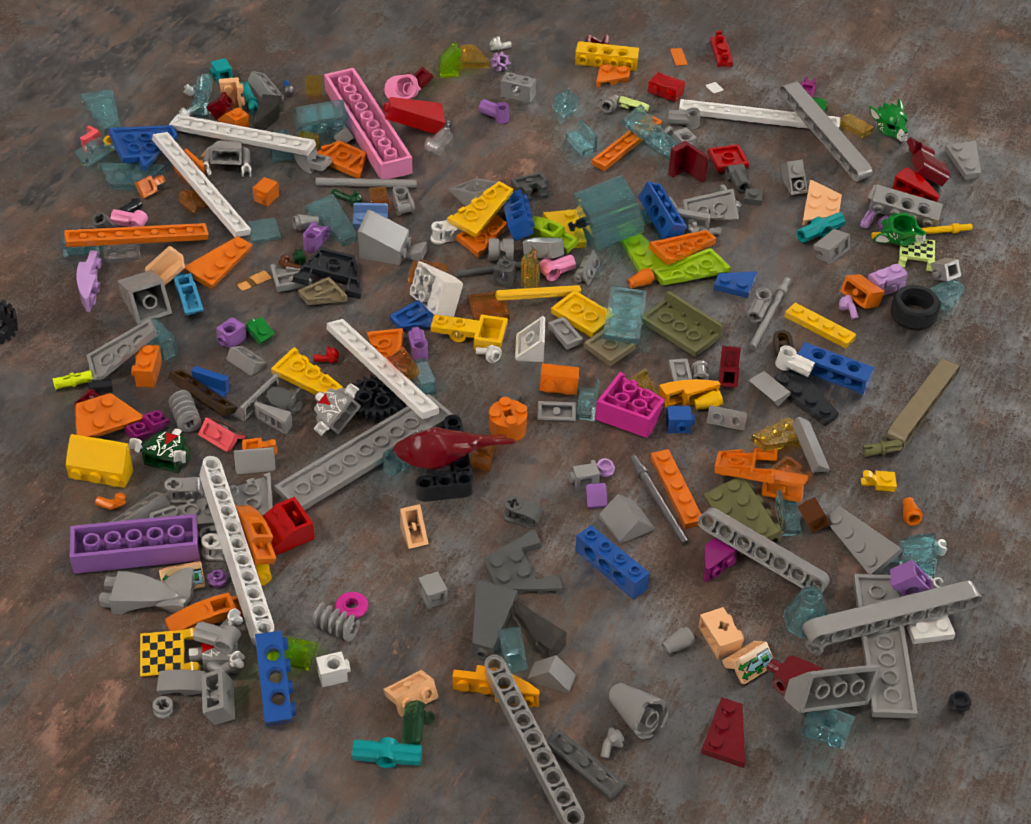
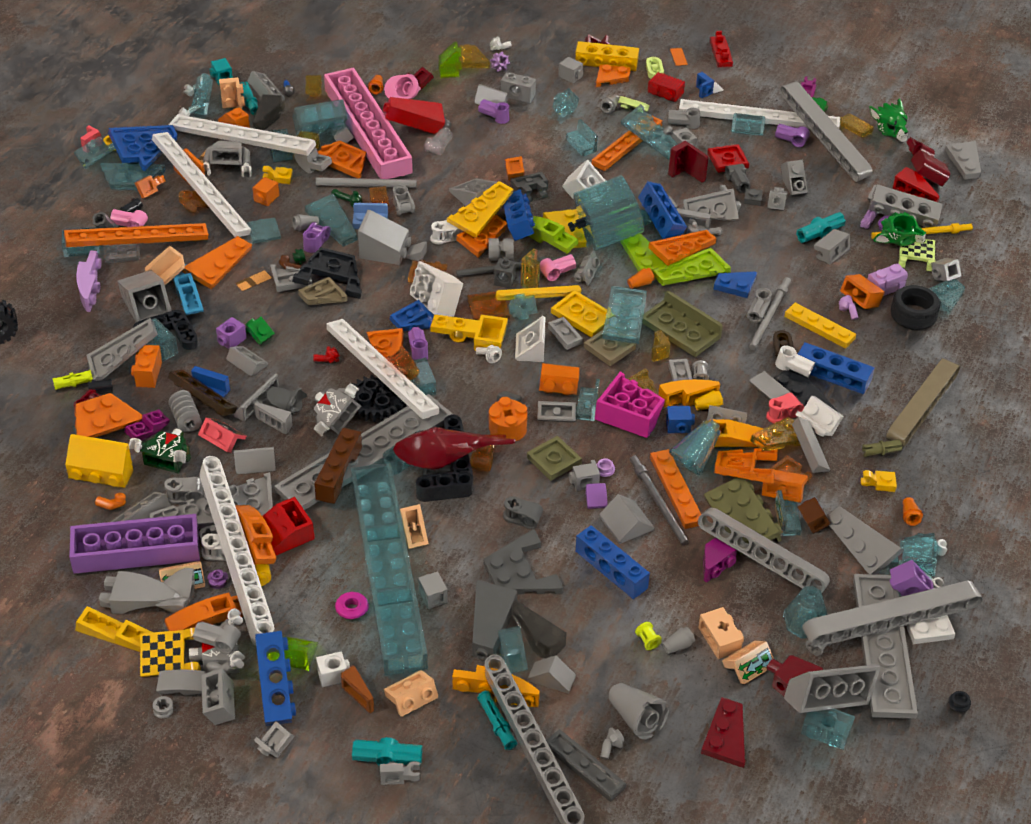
clear light blue wing [80,90,120,134] -> none
dark red bracket [206,92,234,120] -> none
orange plate [242,437,278,455] -> none
yellow wing [271,347,343,395] -> none
light grey piece [312,602,360,642] -> none
clear green piece [401,700,435,745] -> none
light grey brick [523,237,564,259] -> none
dark red brick [718,345,741,388] -> none
light nougat wing [802,180,842,225] -> none
none -> yellow slope [75,606,153,652]
none -> black beam [133,310,198,350]
none -> light grey bracket [254,721,295,758]
none -> yellow plate [262,166,293,184]
none -> reddish brown arch [314,428,362,504]
none -> dark orange slope [341,665,374,713]
none -> clear light blue piece [351,463,428,676]
none -> orange cone [368,75,384,94]
none -> light grey plate [380,761,420,785]
none -> light grey slope [475,84,507,105]
none -> teal pin [477,691,518,750]
none -> orange brick [505,156,525,181]
none -> clear light blue brick [508,293,538,320]
none -> olive plate [527,436,582,481]
none -> light grey brick [558,57,584,83]
none -> white slope [562,160,609,205]
none -> neon yellow bush [635,622,662,651]
none -> yellowish green plate [646,57,664,79]
none -> clear yellow bracket [651,330,671,362]
none -> clear light blue cone [669,420,721,475]
none -> blue bracket [696,72,714,98]
none -> light orange slope [706,419,765,447]
none -> clear light blue slope [731,113,765,135]
none -> coral piece [766,393,804,423]
none -> light grey bracket [767,187,787,210]
none -> medium lavender piece [775,123,810,147]
none -> white bracket [795,396,844,437]

